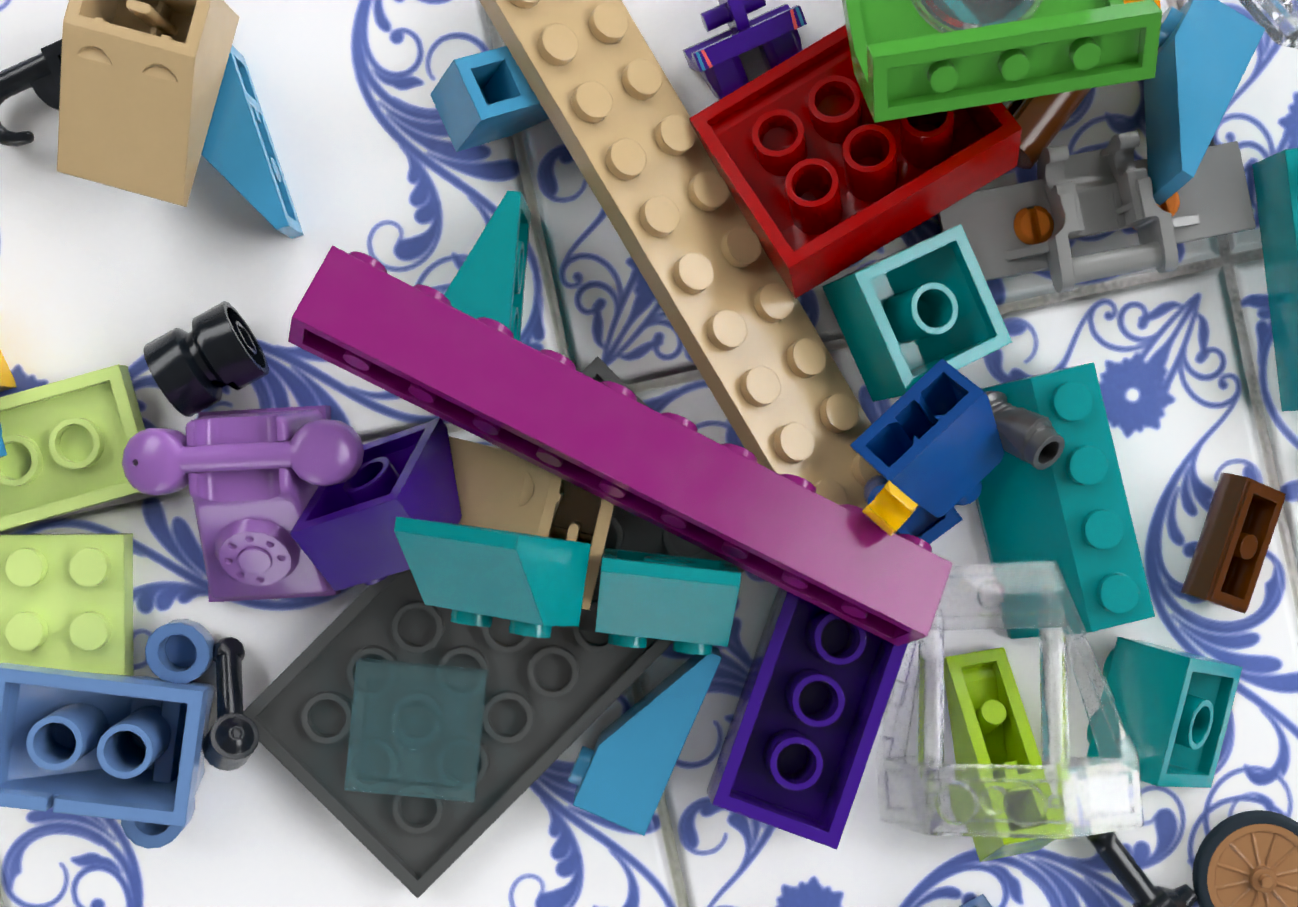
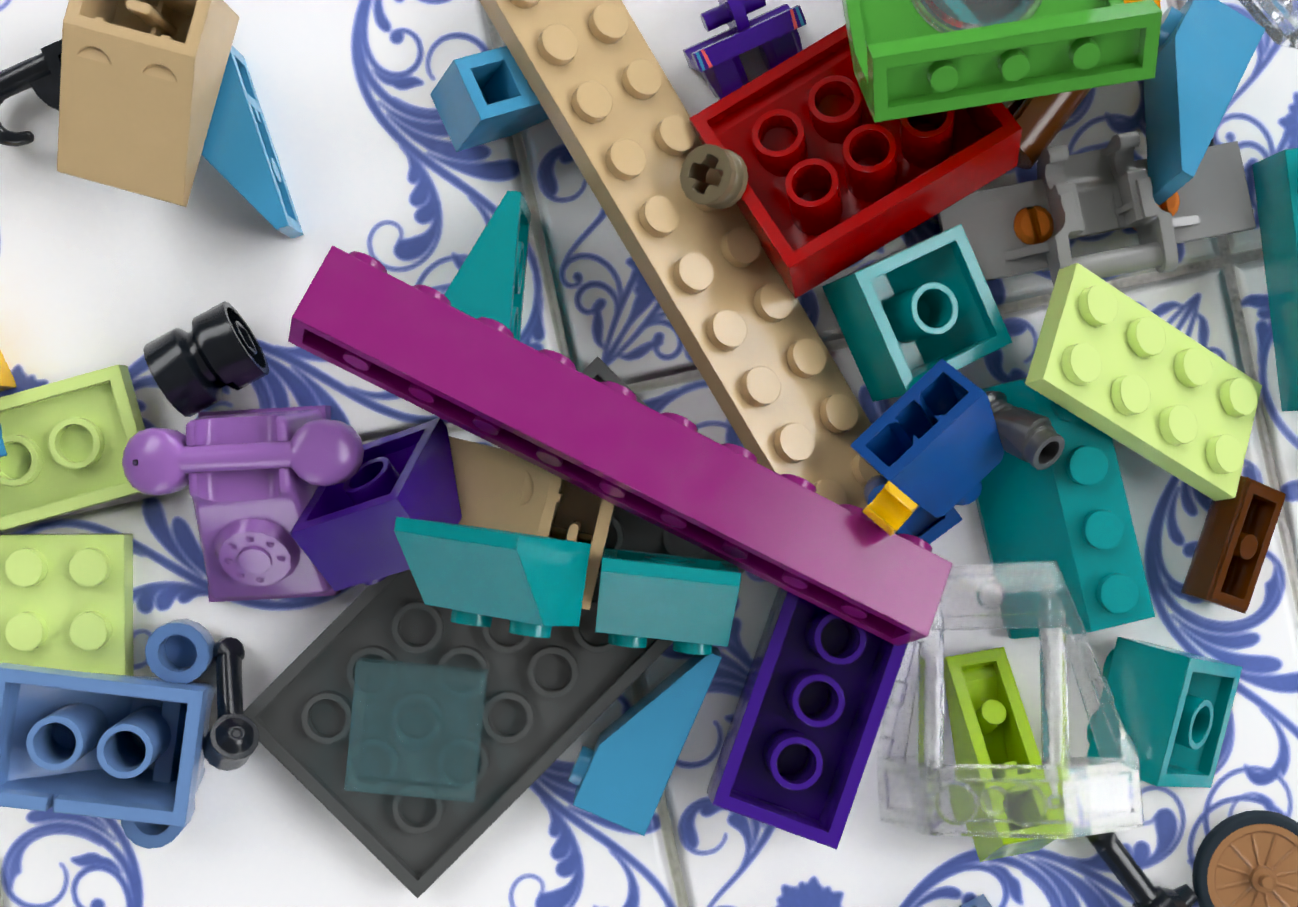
none -> dark tan bush [680,144,748,209]
none -> yellowish green plate [1025,263,1262,501]

